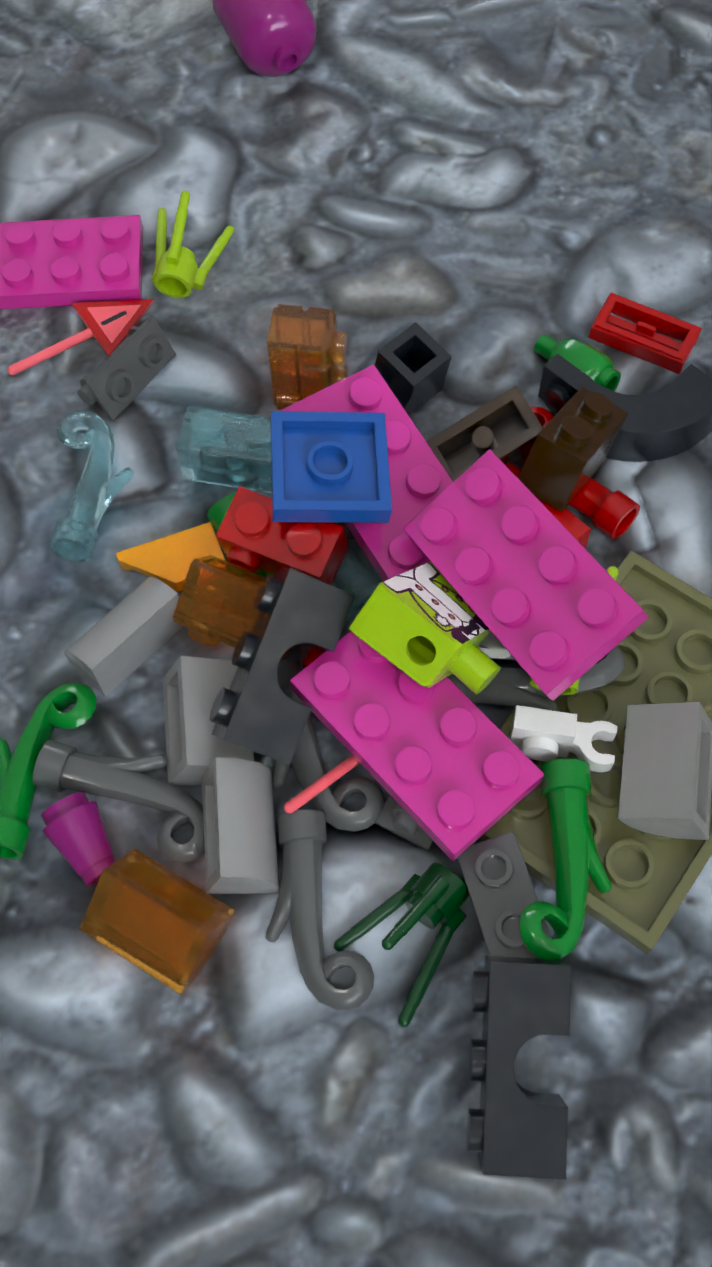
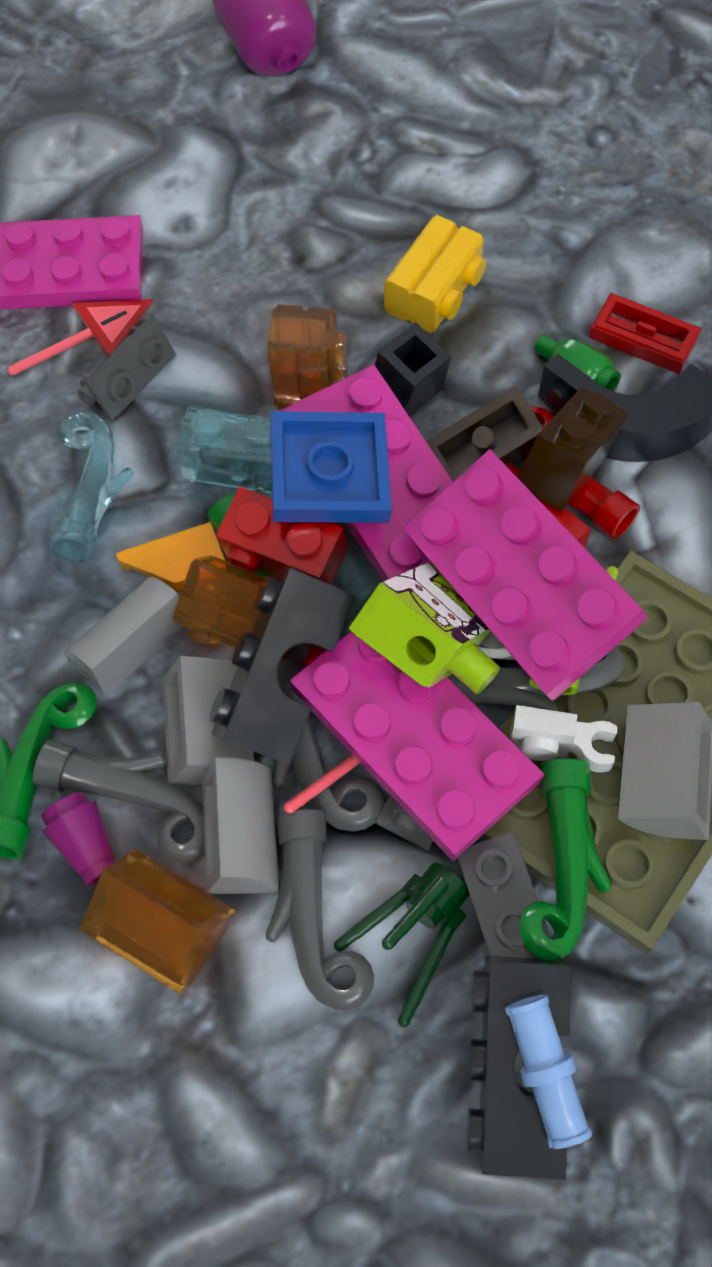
lime plant [151,190,235,298] -> none
none -> yellow brick [384,215,487,333]
none -> light blue pin [504,995,593,1149]

